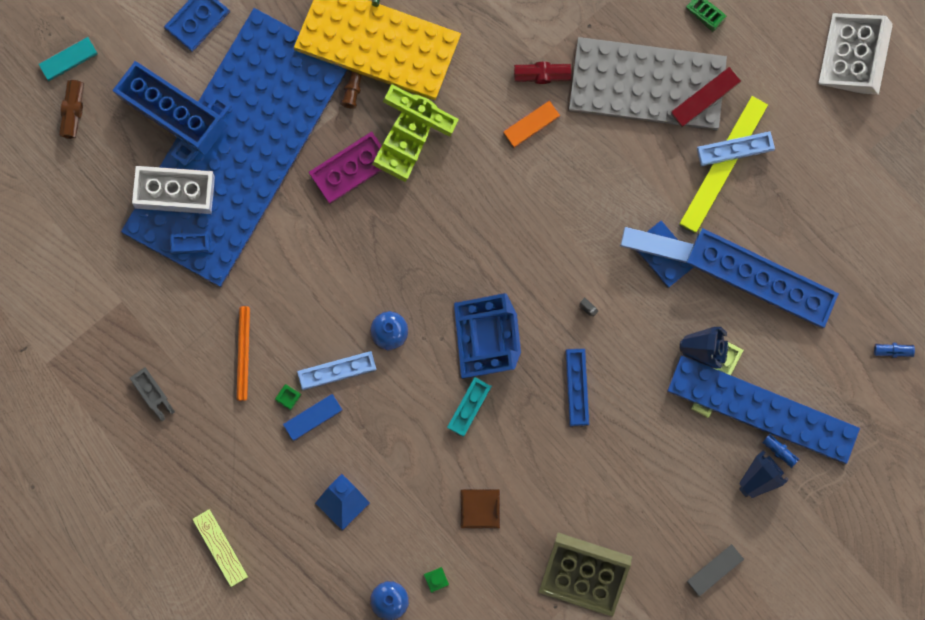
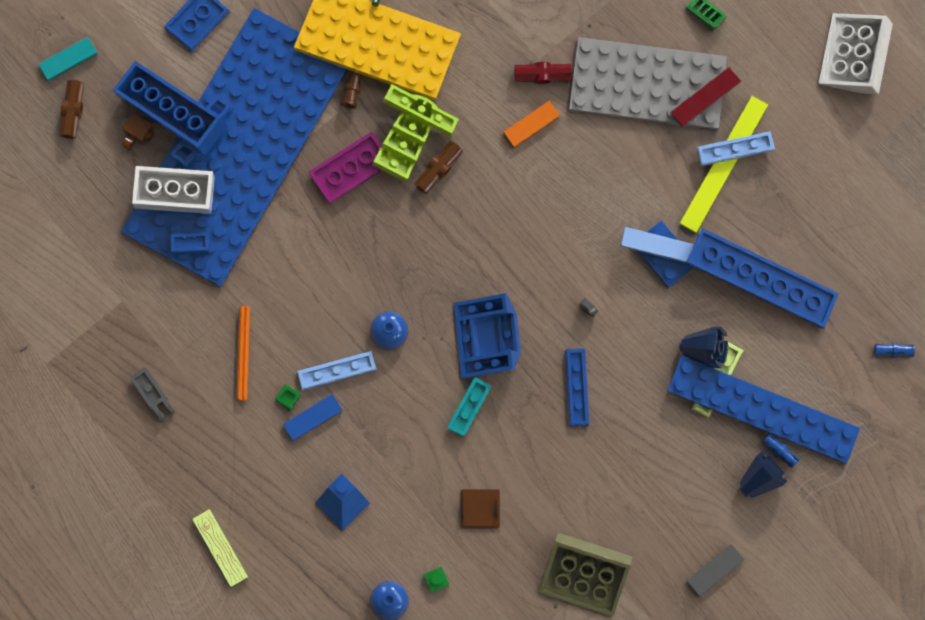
none -> reddish brown brick [122,113,154,151]
none -> reddish brown piece [414,141,463,194]

